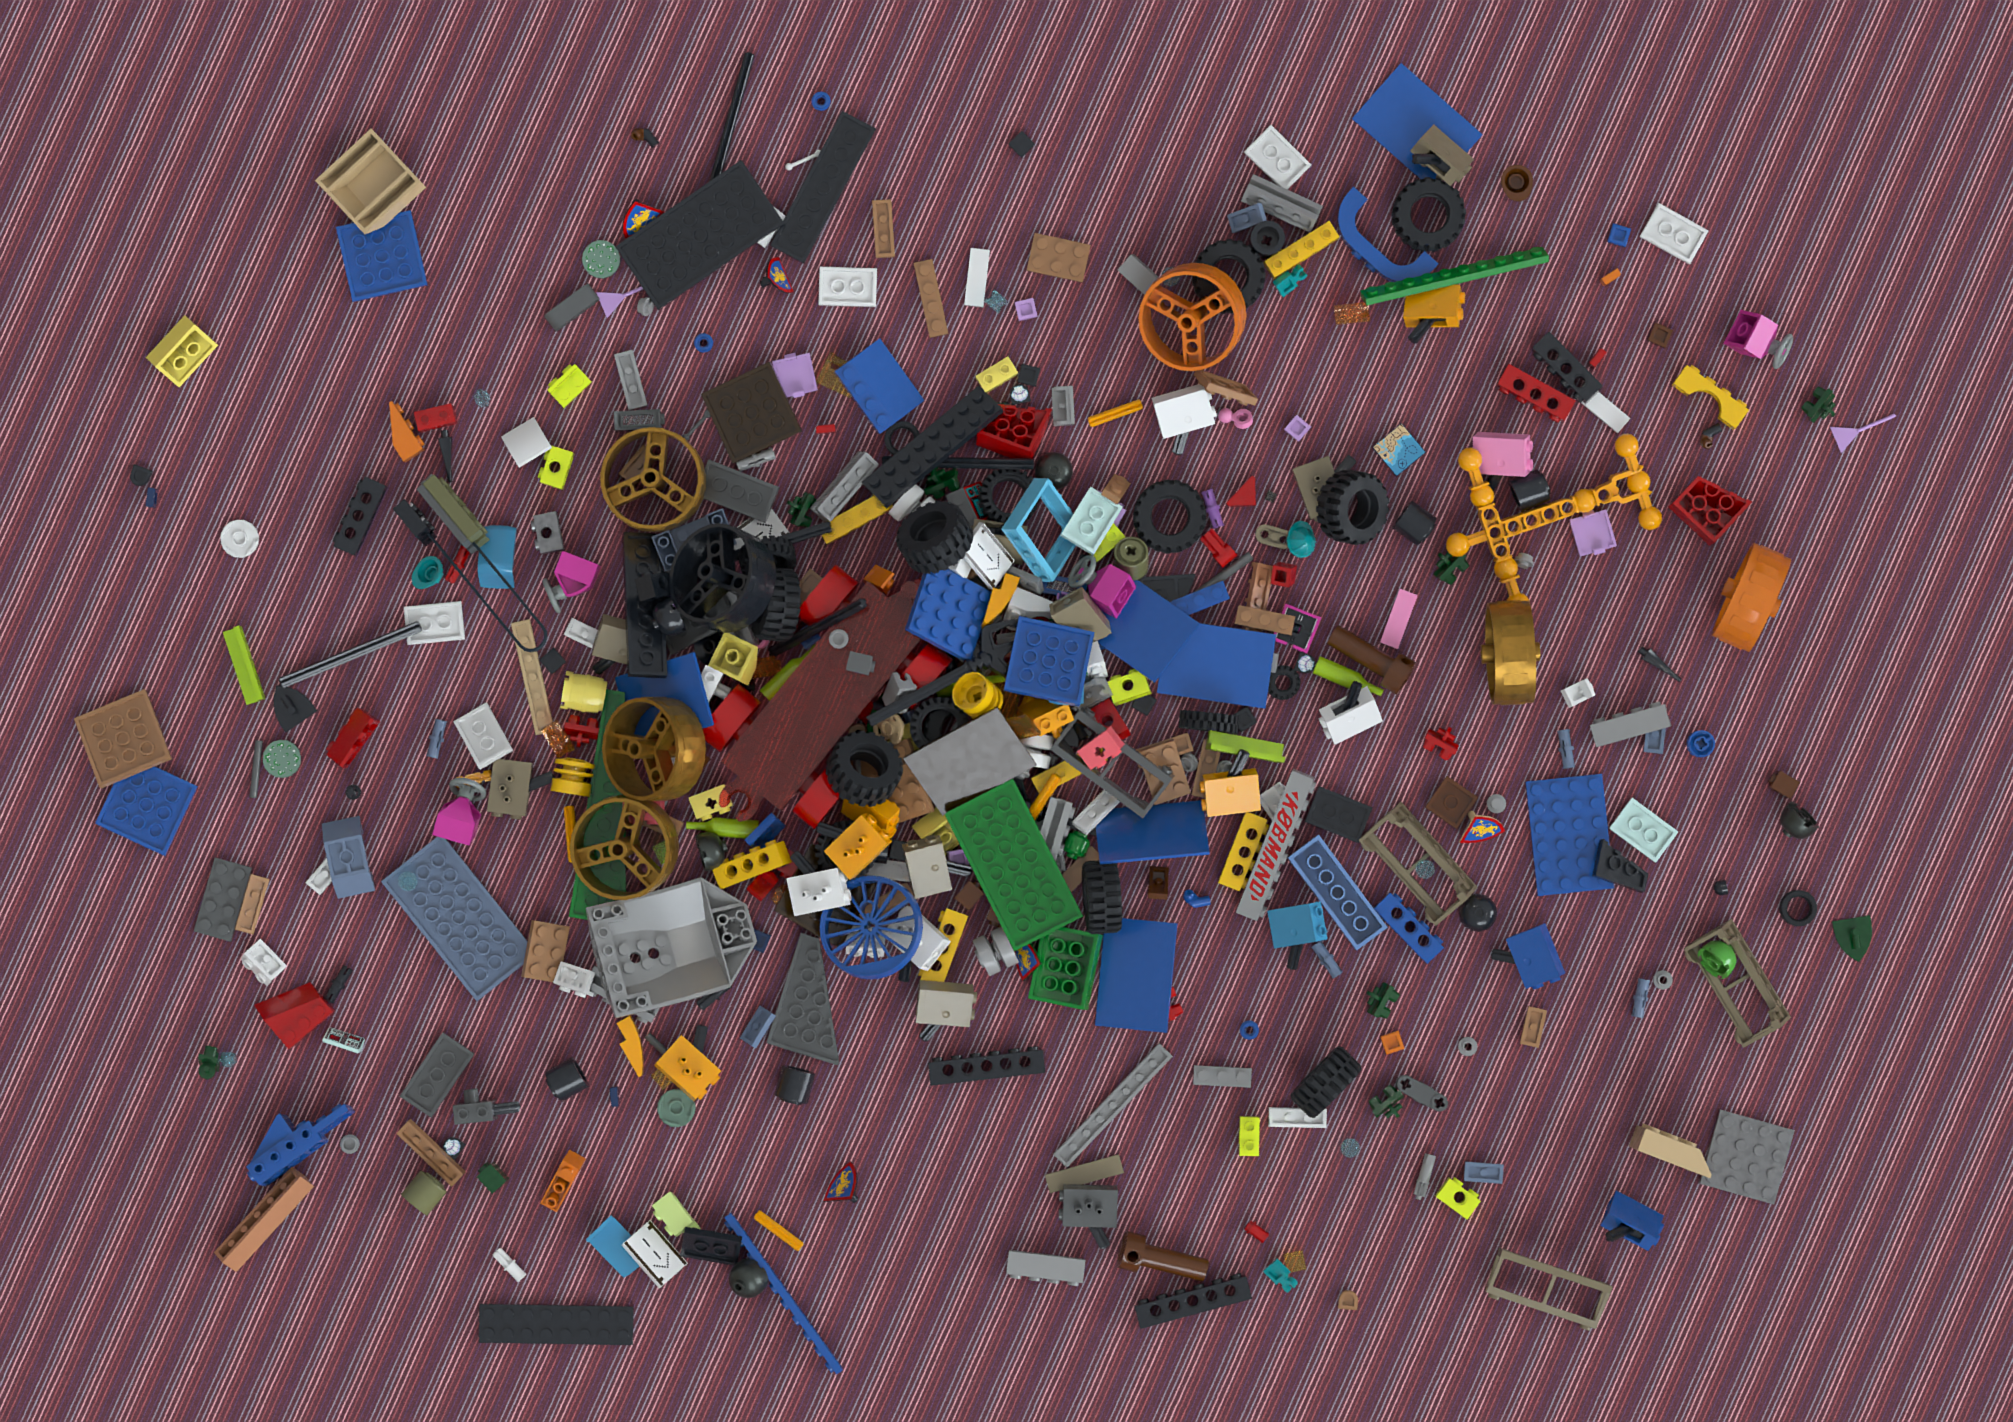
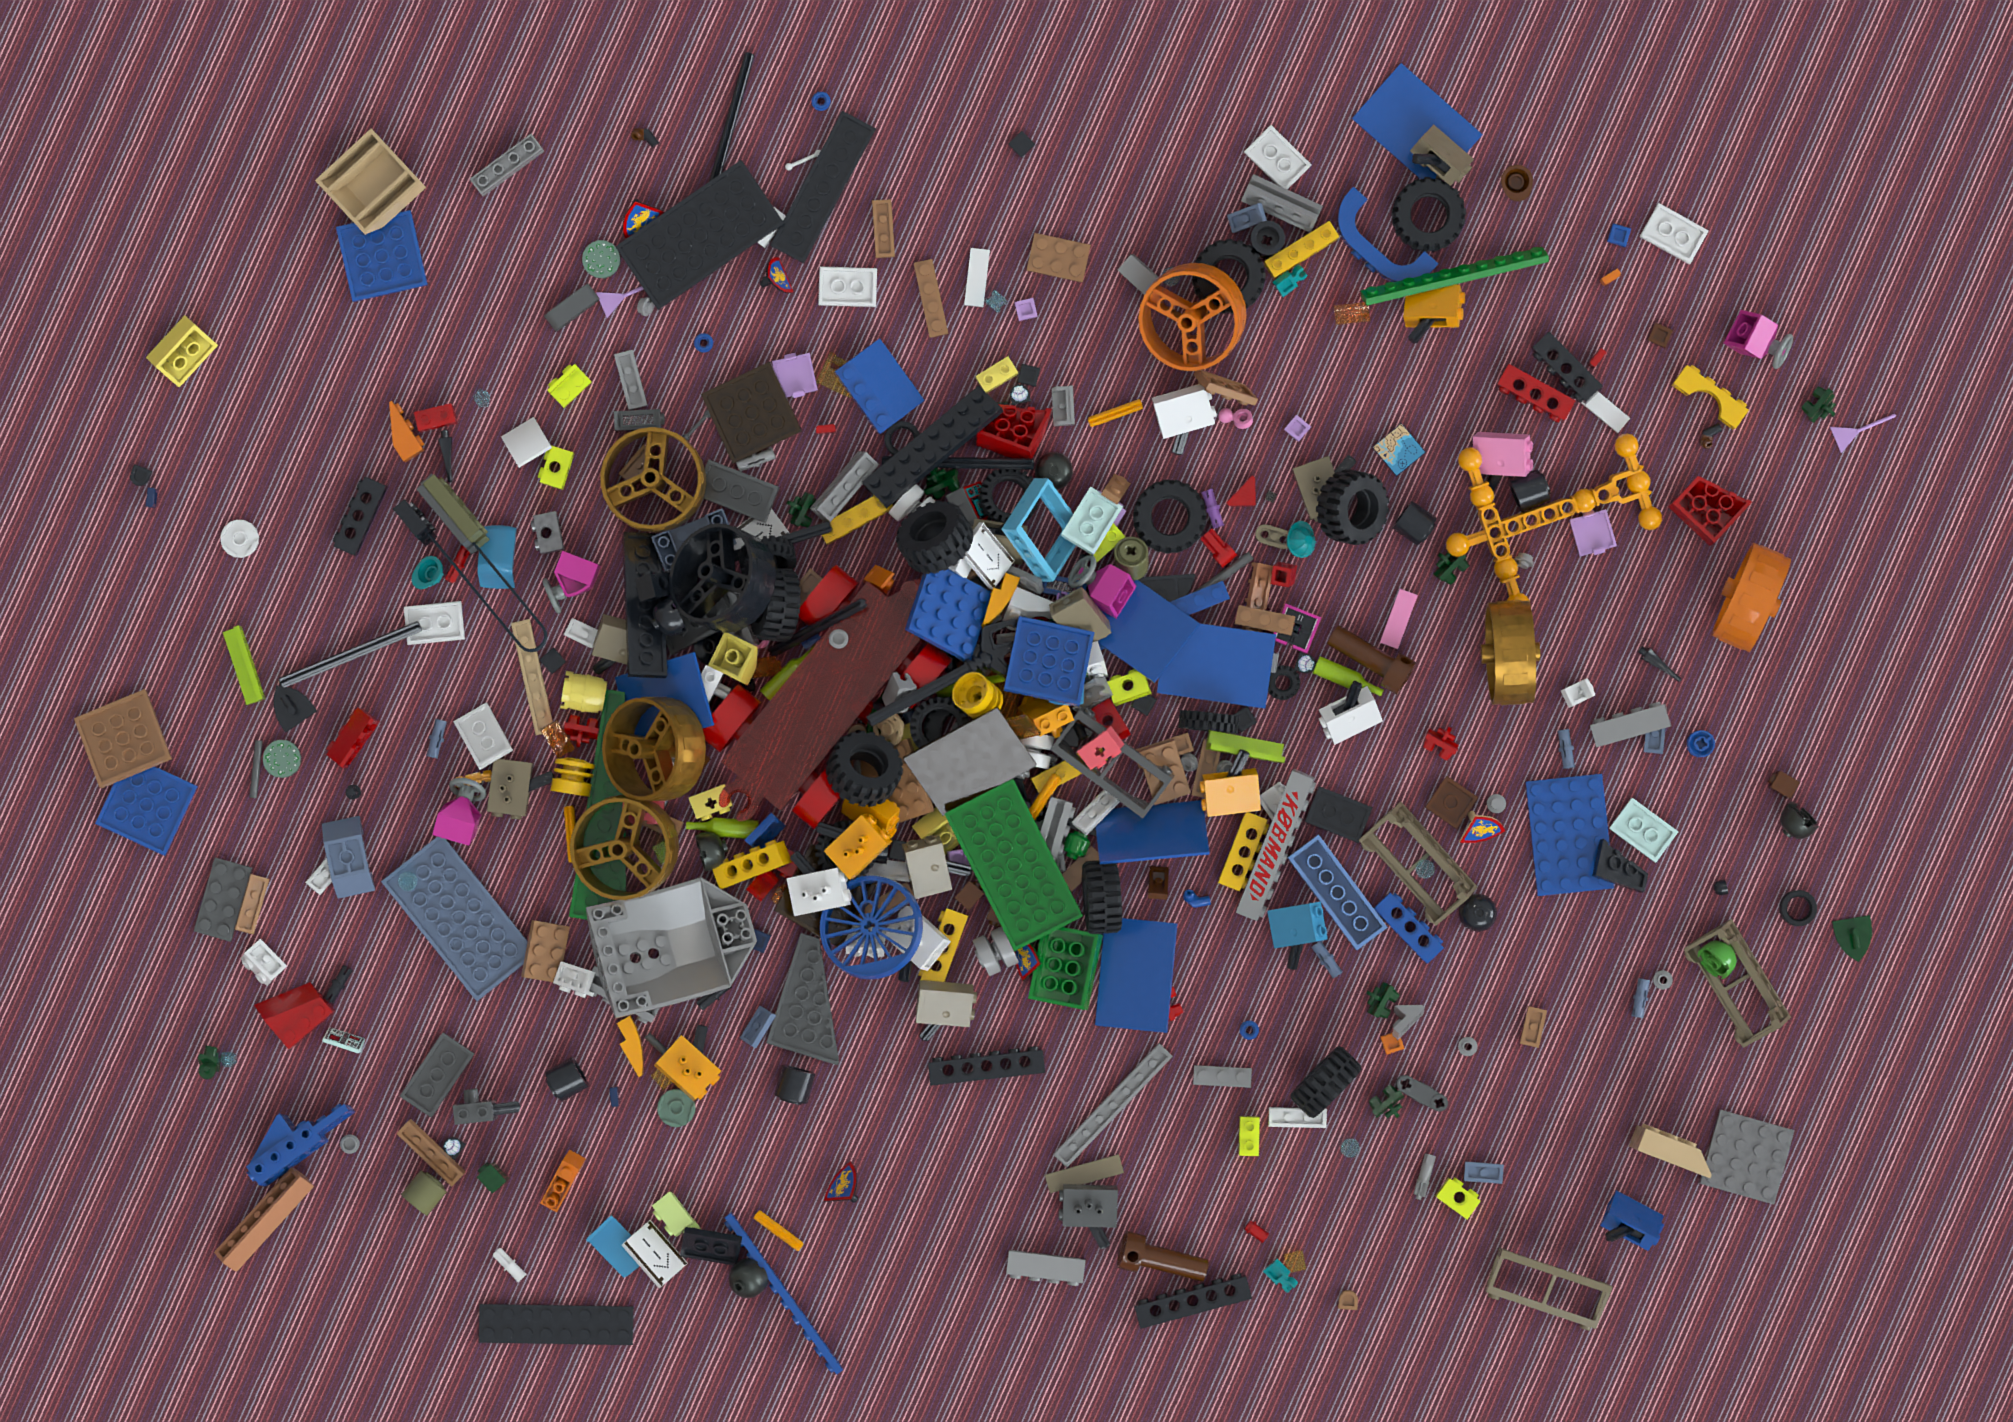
dark grey brick [846,651,876,676] -> none
blue piece [1491,923,1565,990] -> none
none -> light grey brick [470,134,544,197]
none -> light grey slope [1392,1005,1425,1040]

